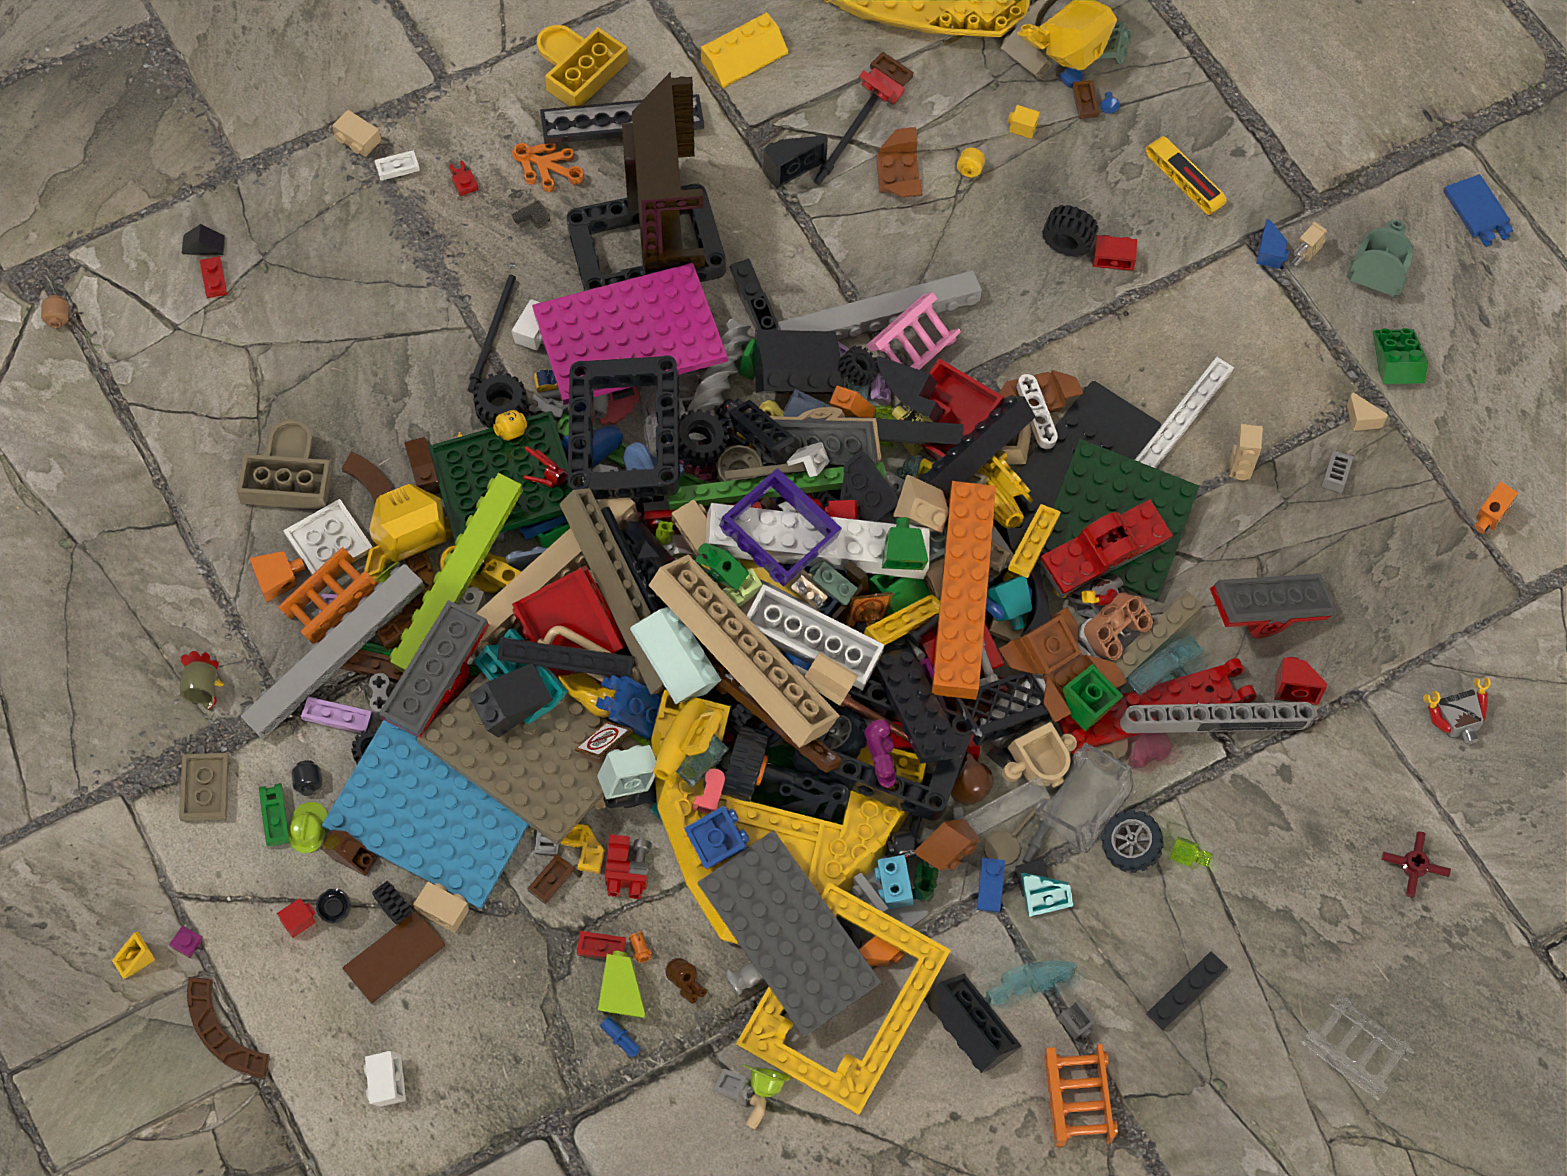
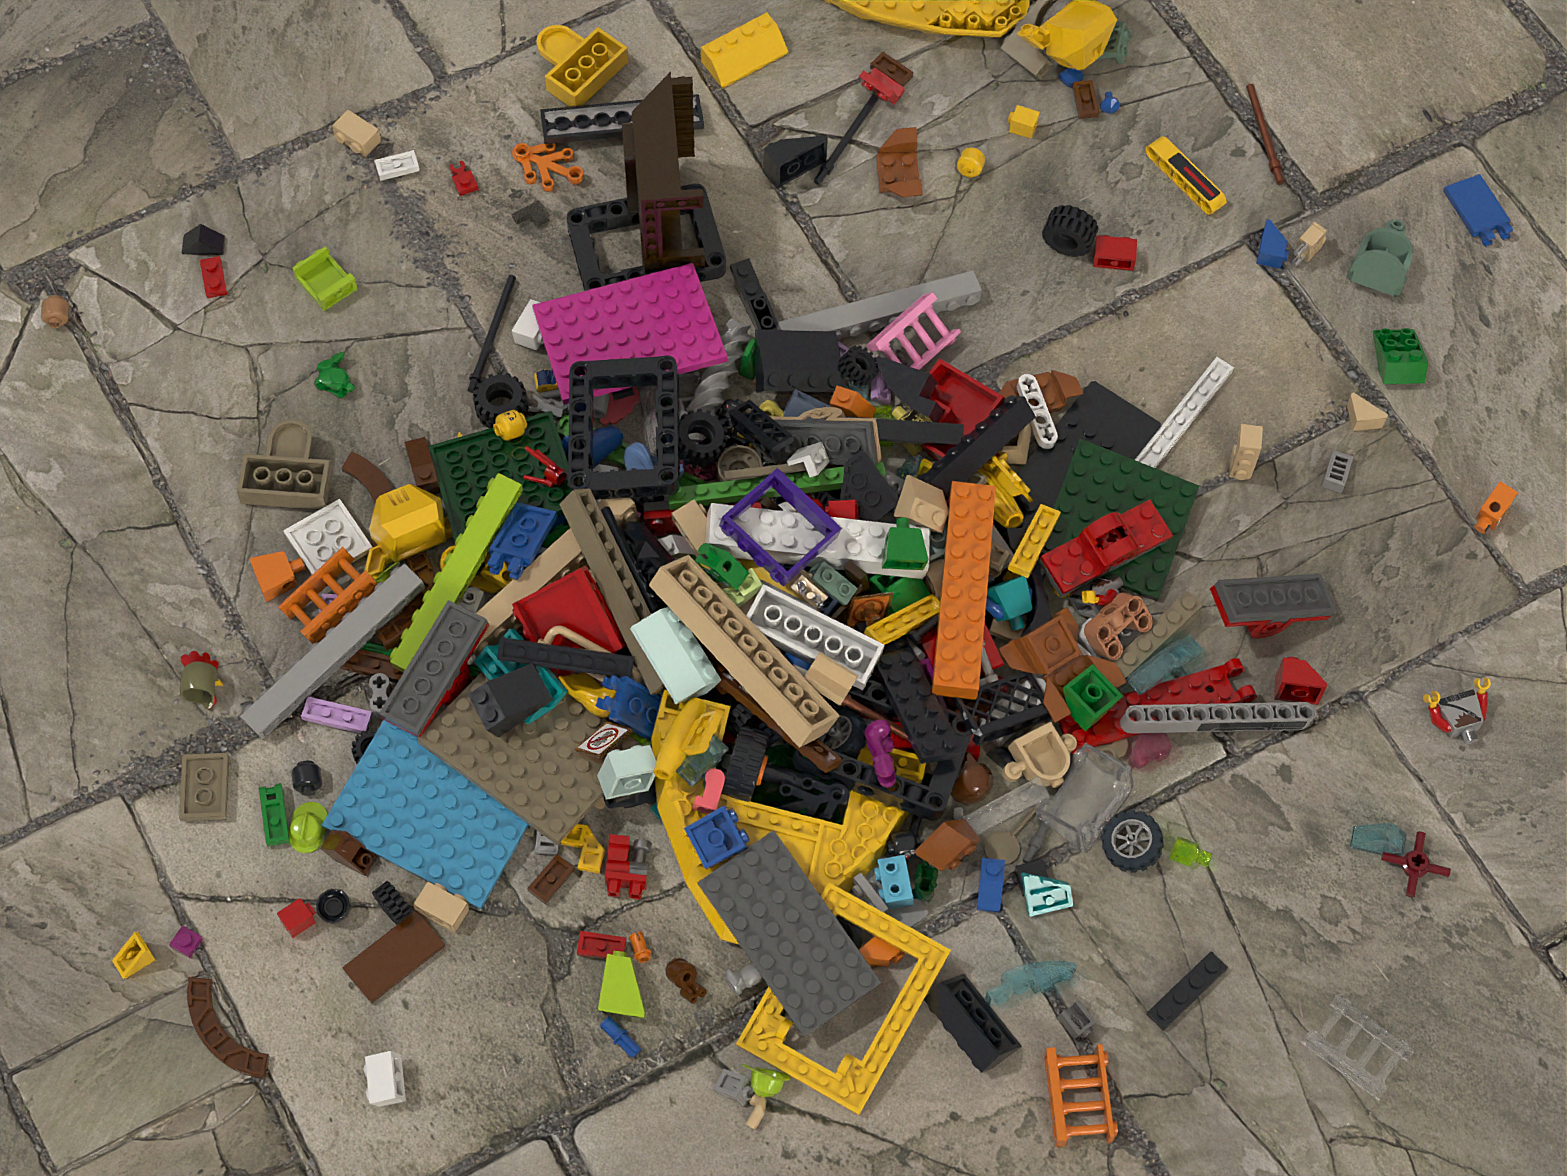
lime hose [655,521,674,545] -> none
none -> lime panel [292,246,357,311]
none -> green animal [314,352,355,398]
none -> blue tile [488,502,558,580]
none -> copper bar [1246,84,1284,185]
none -> clear light blue slope [1350,822,1407,856]

